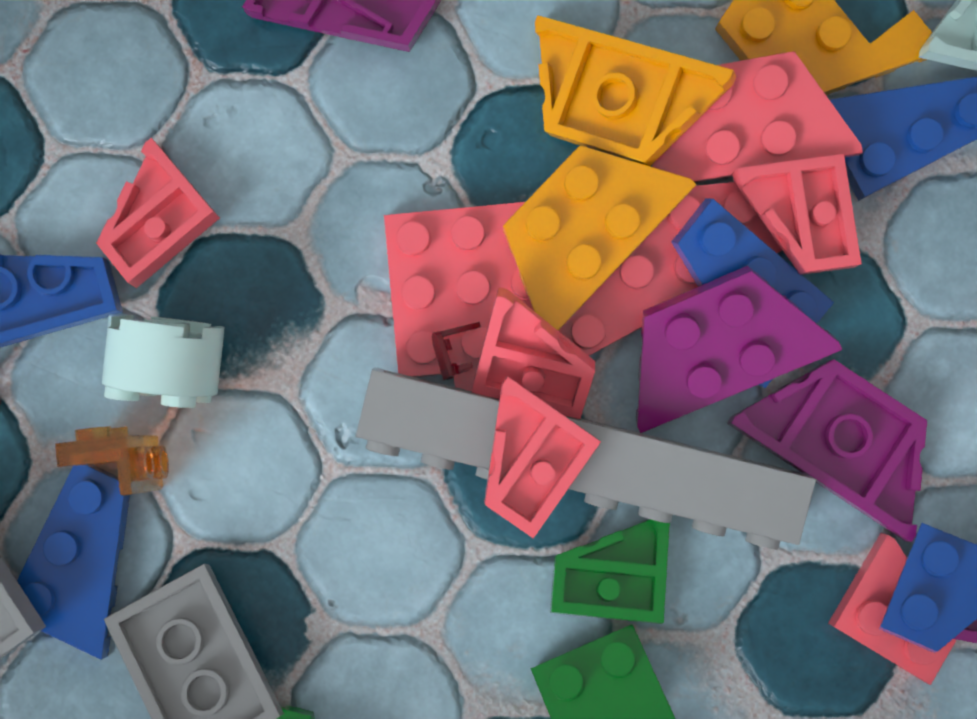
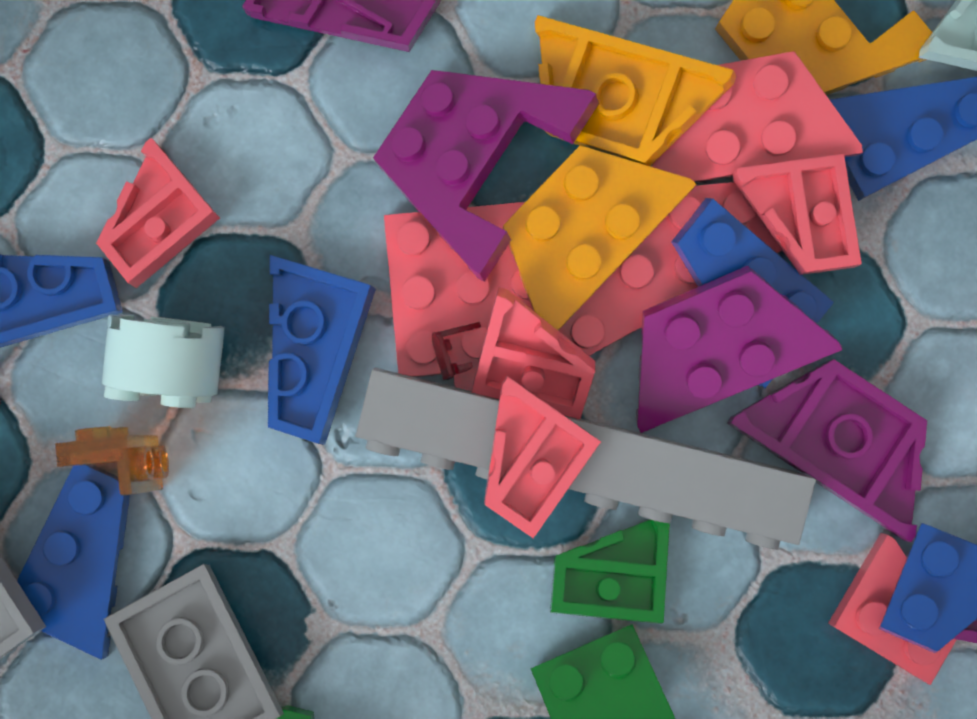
none -> blue wing [268,255,376,445]
none -> magenta wing [373,70,599,282]

